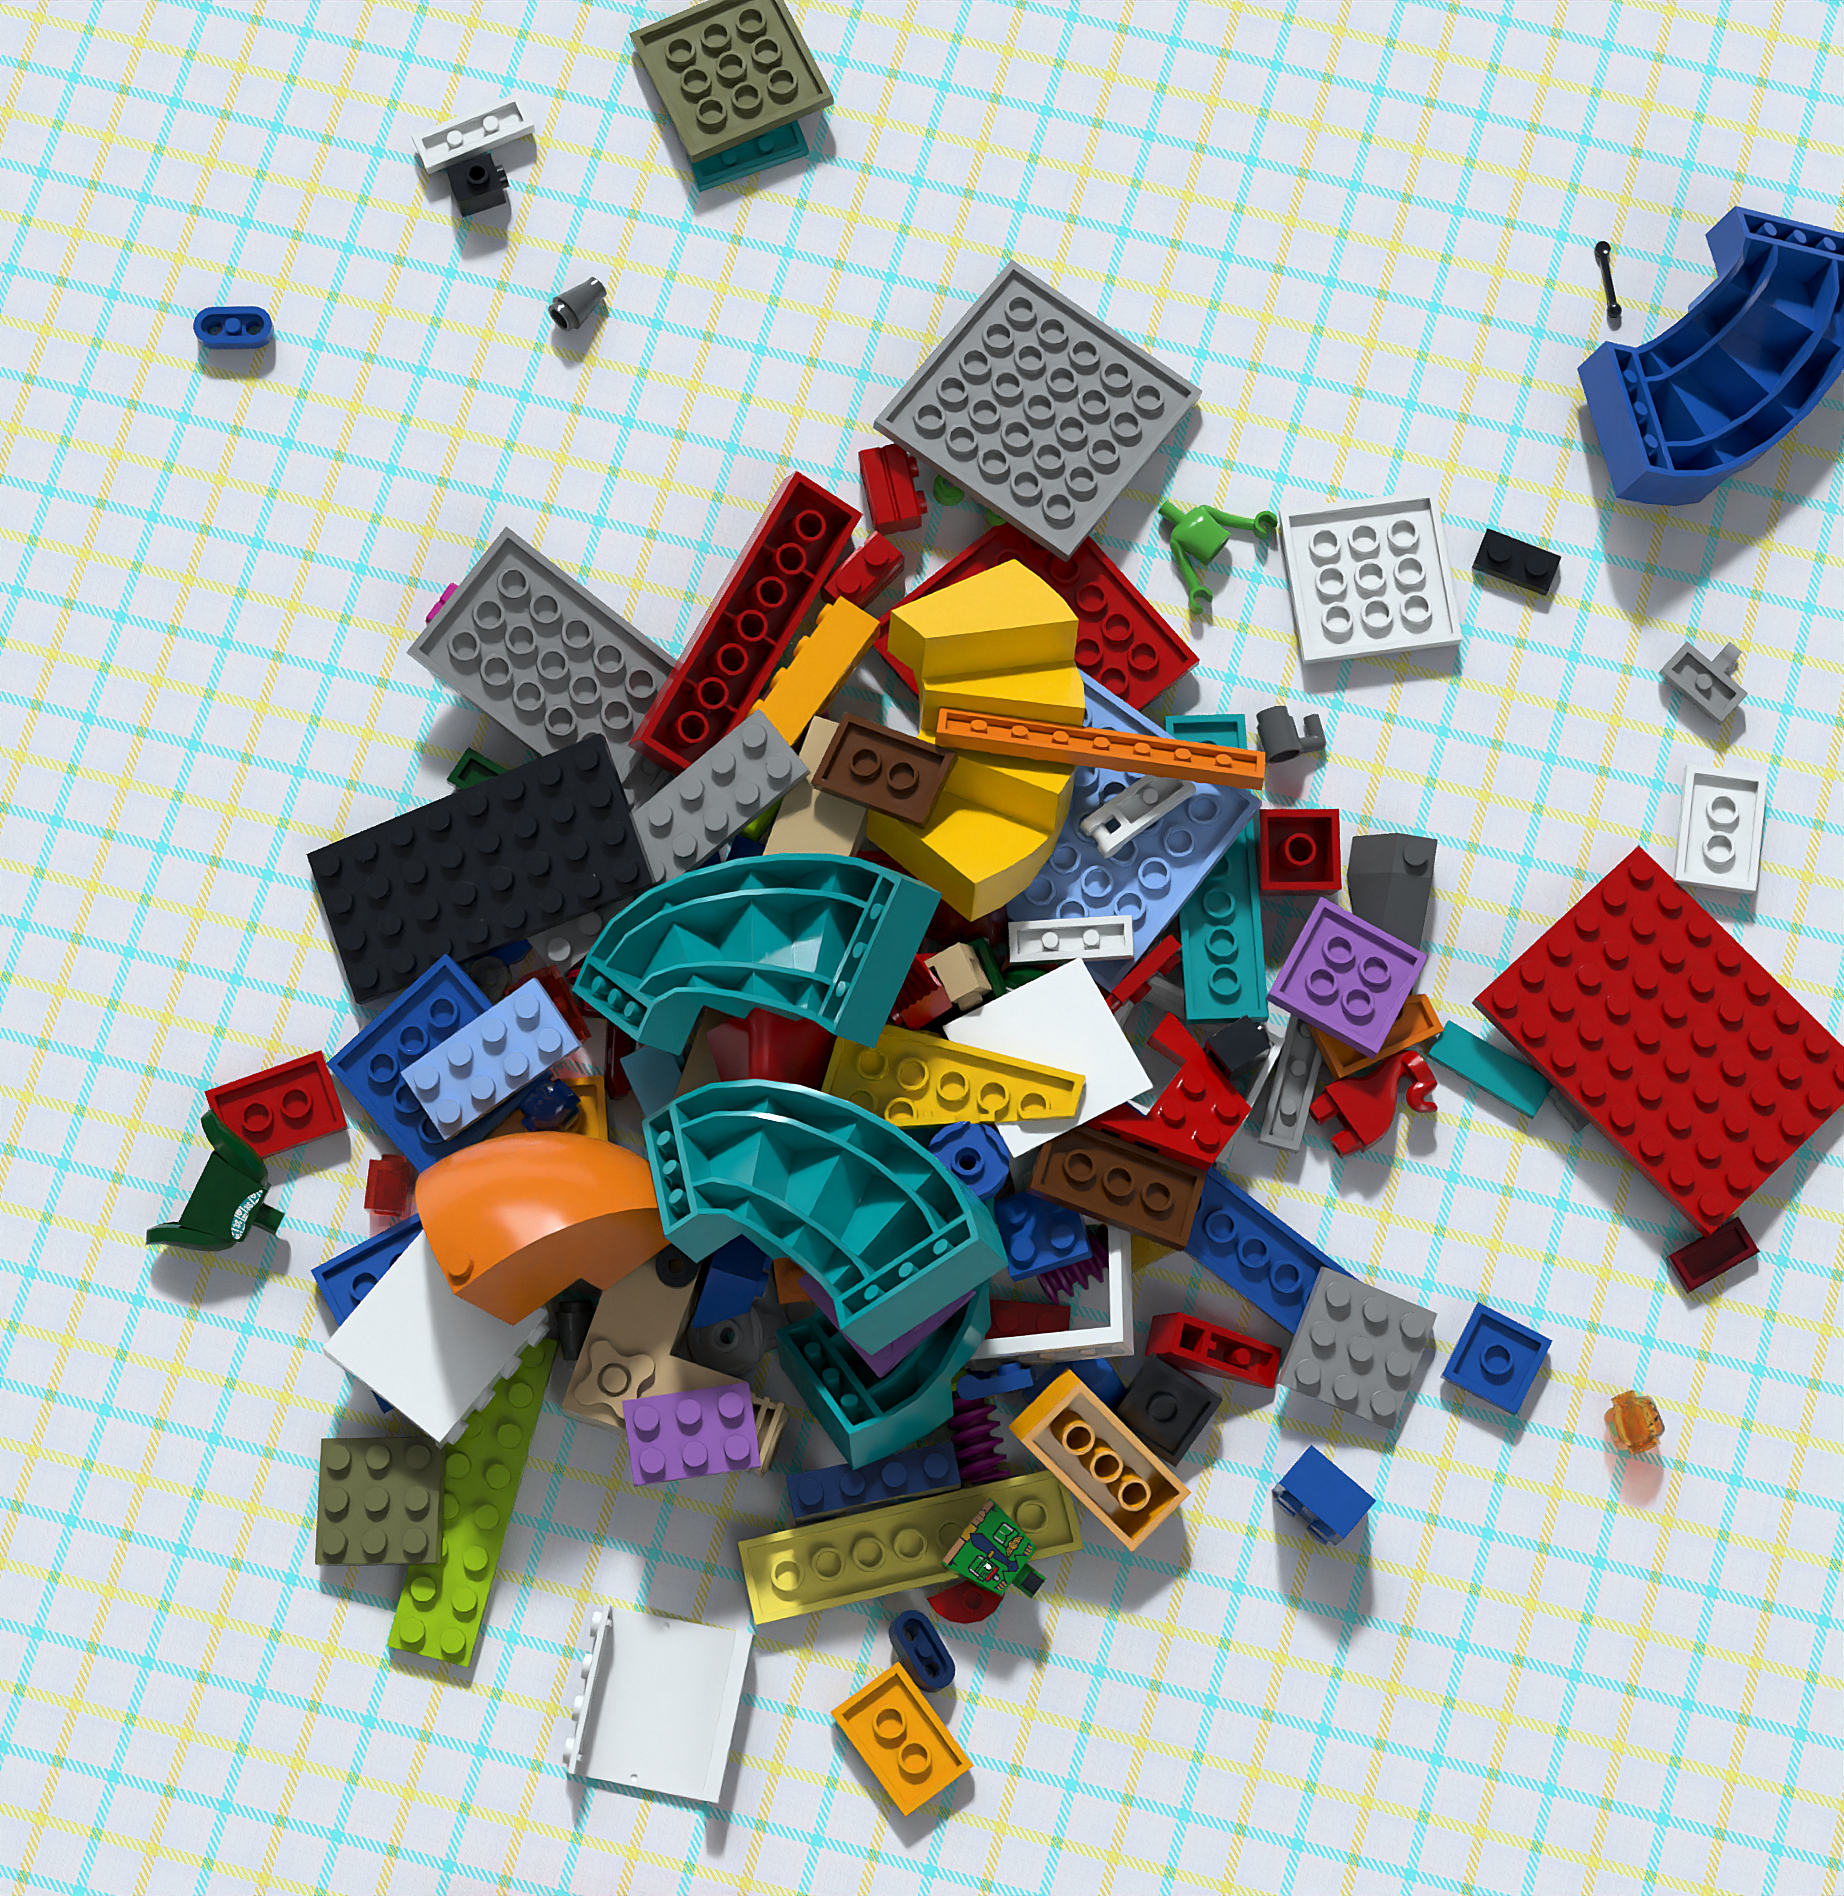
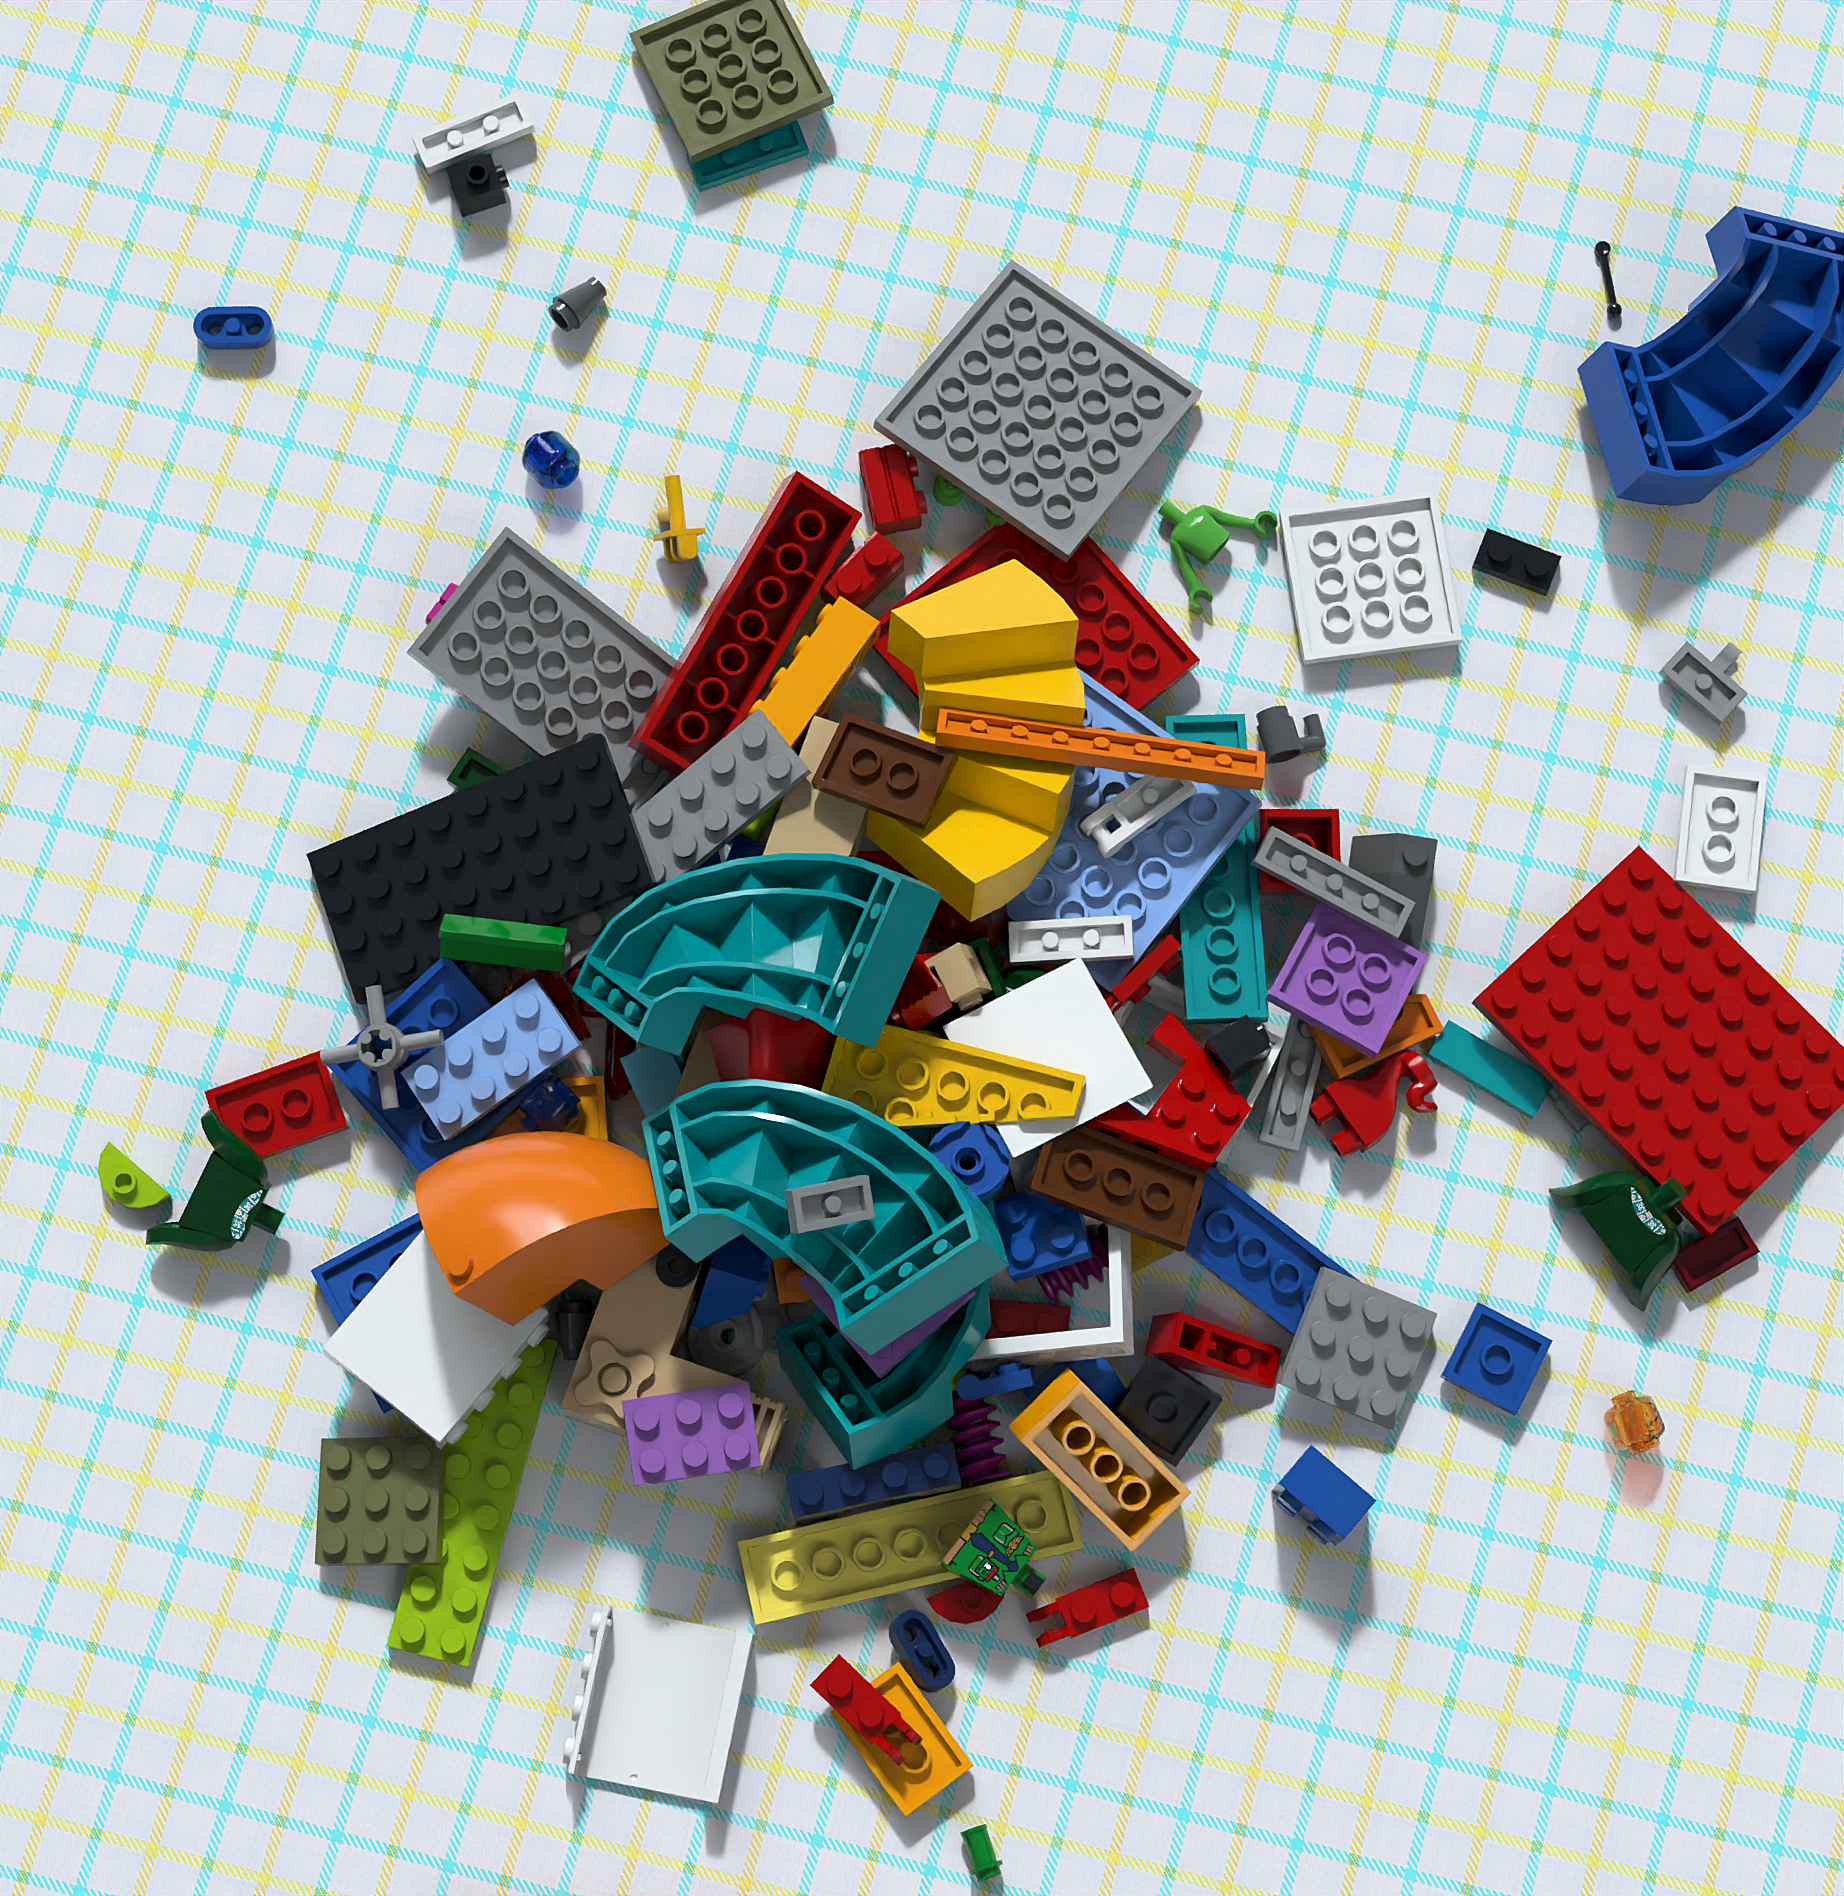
clear red brick [364,1154,416,1218] -> none
none -> lime plate [98,1142,171,1209]
none -> light grey bar [320,985,444,1110]
none -> green panel [439,914,568,972]
none -> clear blue head [521,430,581,489]
none -> yellow arm [653,475,705,563]
none -> light grey plate [784,1175,875,1234]
none -> red hinge [810,1654,923,1766]
none -> green pin [960,1824,1003,1882]
none -> red hinge [1026,1567,1149,1648]
none -> light grey plate [1251,826,1416,940]
none -> dark green torso [1549,1171,1687,1312]

